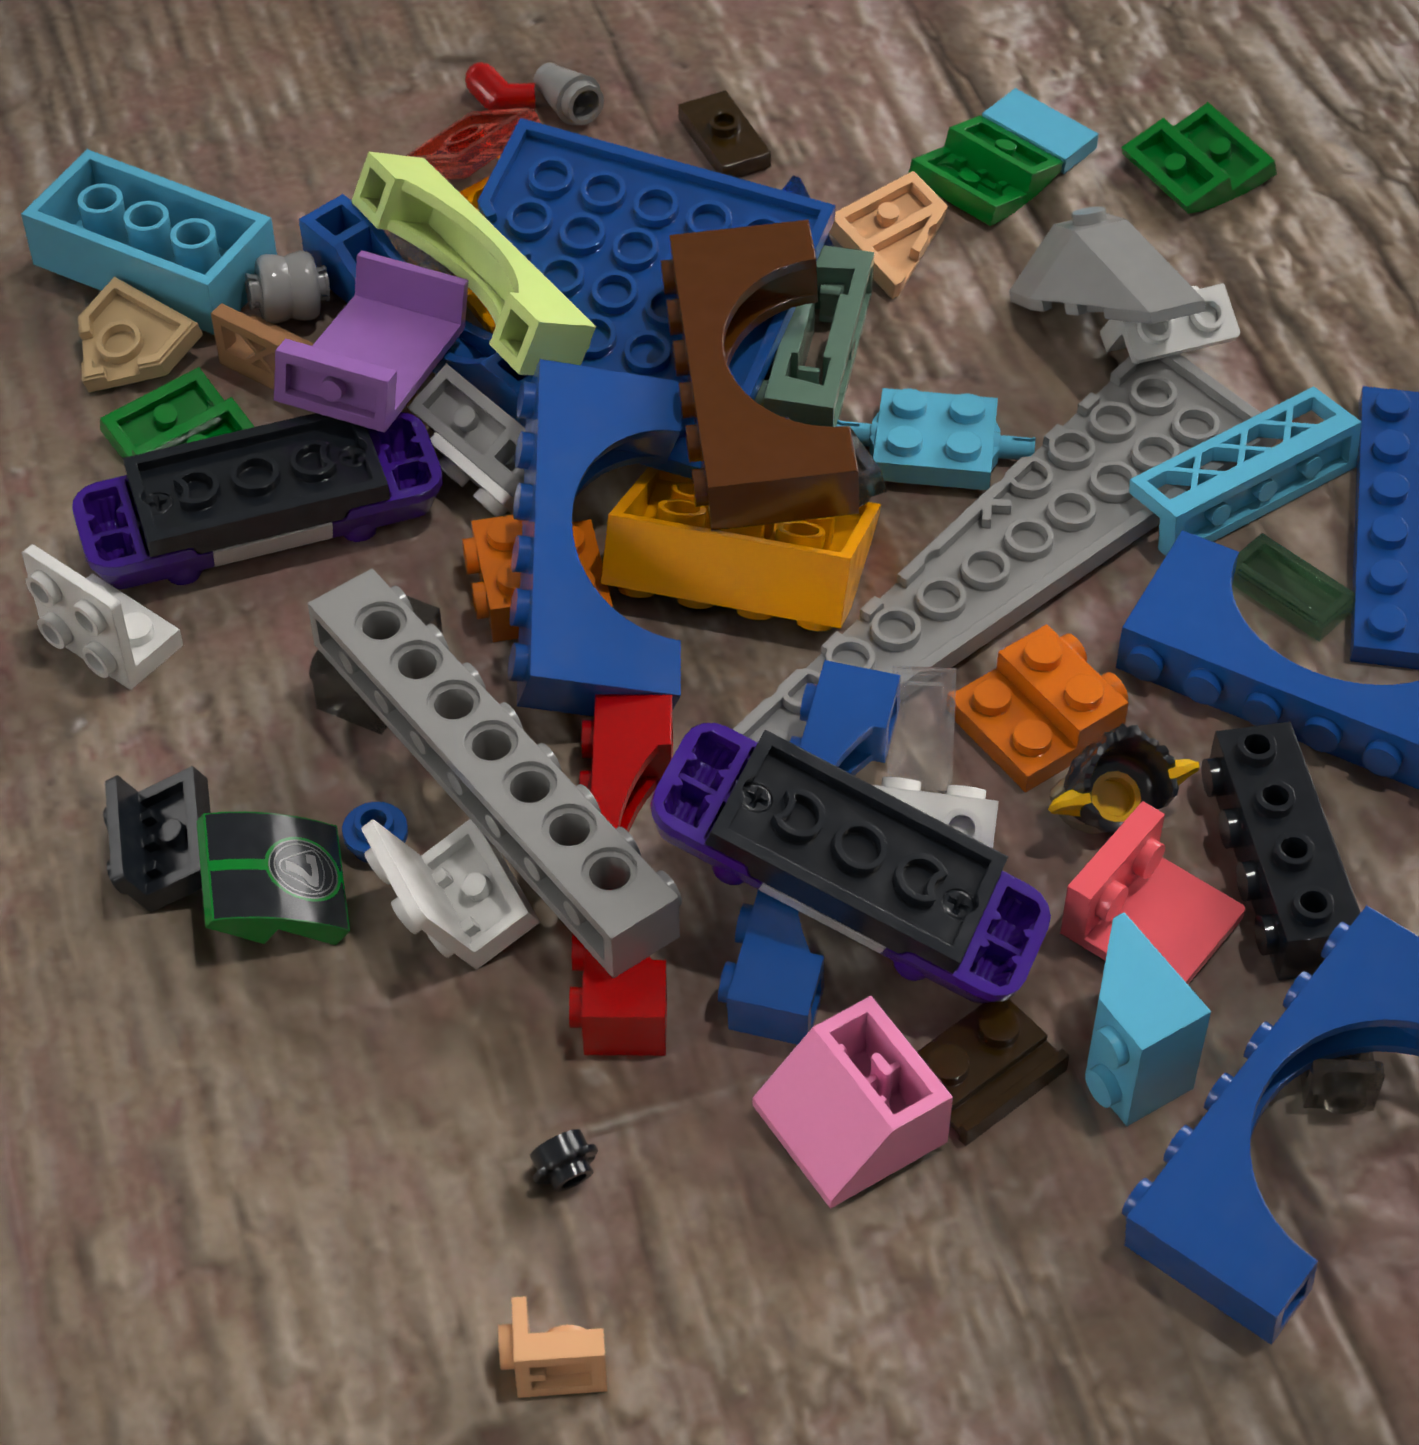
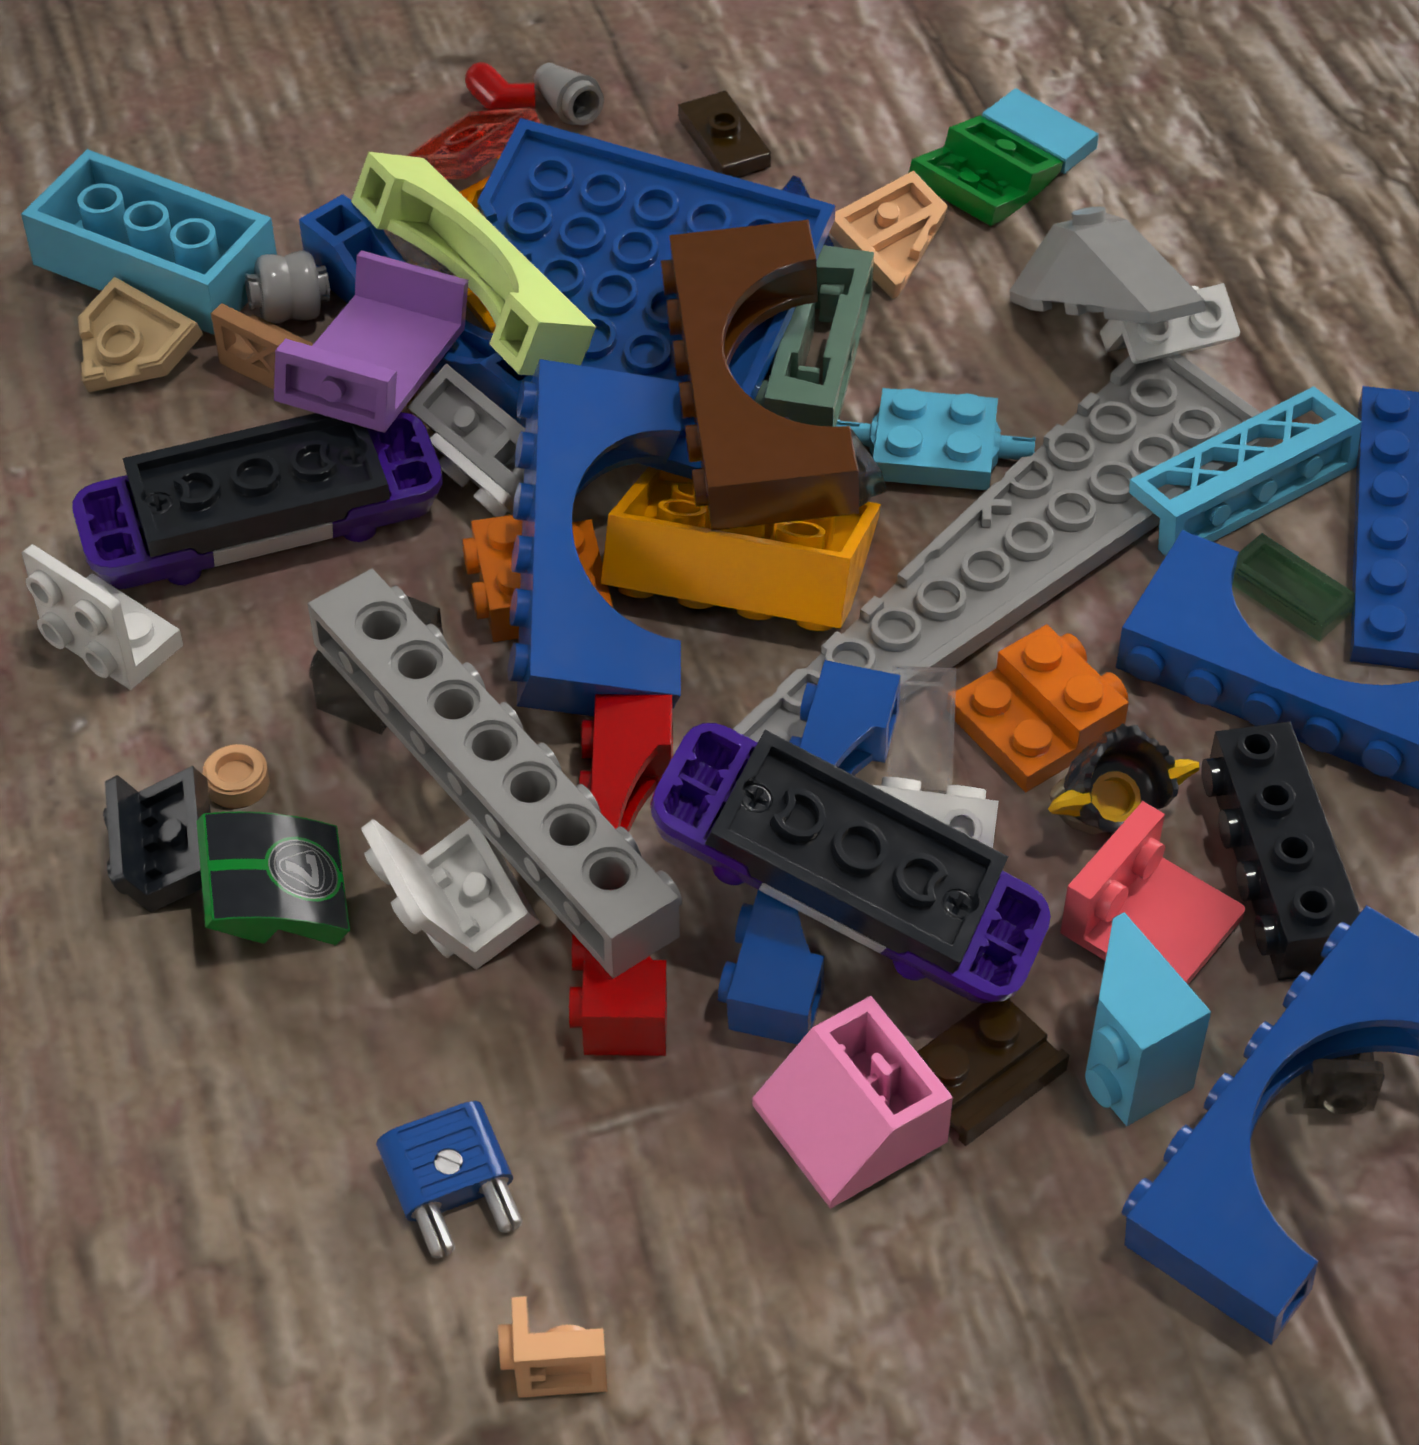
green slope [100,367,255,458] -> none
blue plate [342,802,408,863] -> none
black plate [530,1129,598,1192] -> none
green slope [1121,102,1277,214] -> none
none -> light nougat tile [203,744,270,809]
none -> blue piece [376,1101,522,1258]

